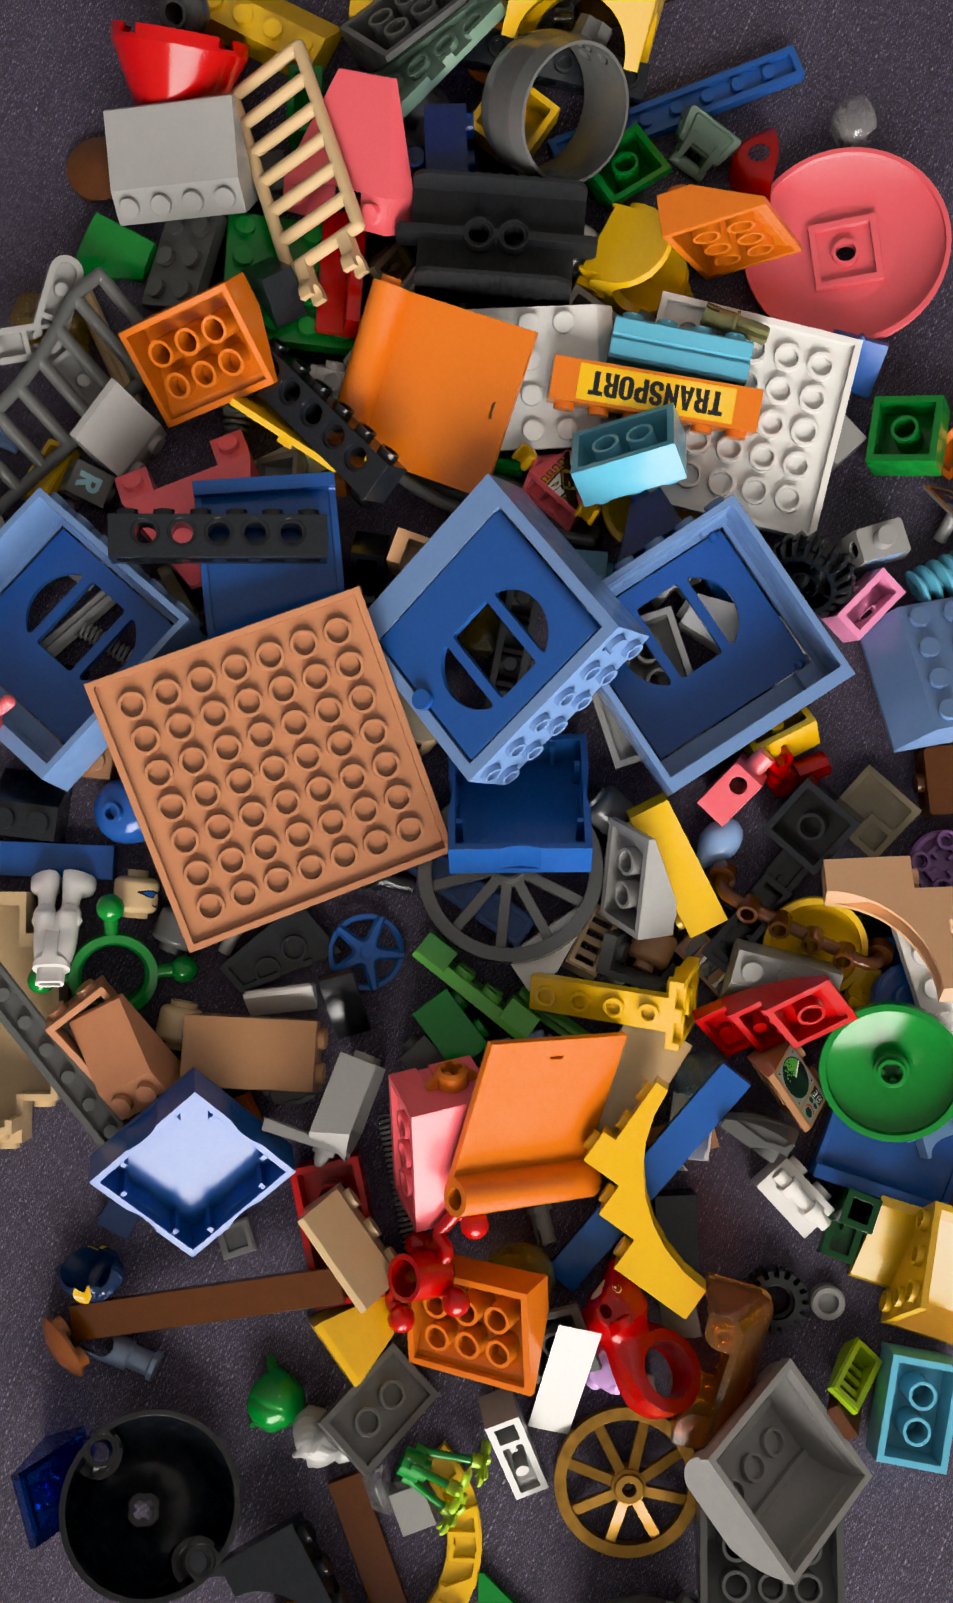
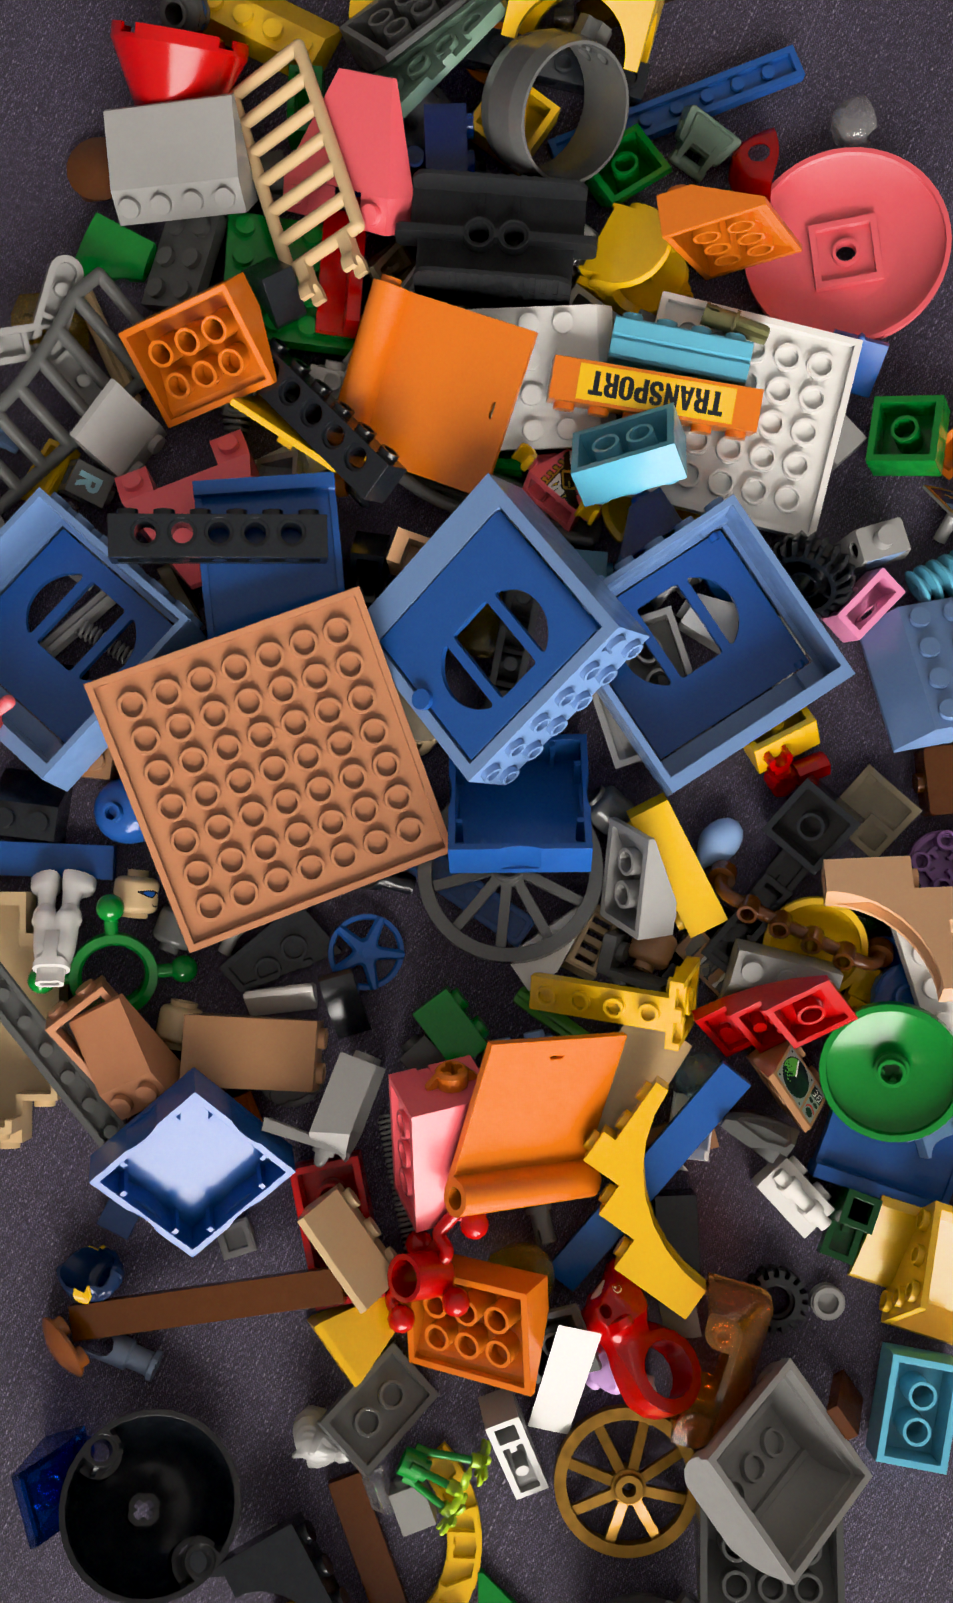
green hair [247,1354,305,1433] -> none
bright green piece [412,930,540,1039] -> none
coral torso [697,747,775,827] -> none
lime slope [827,1337,883,1415] -> none

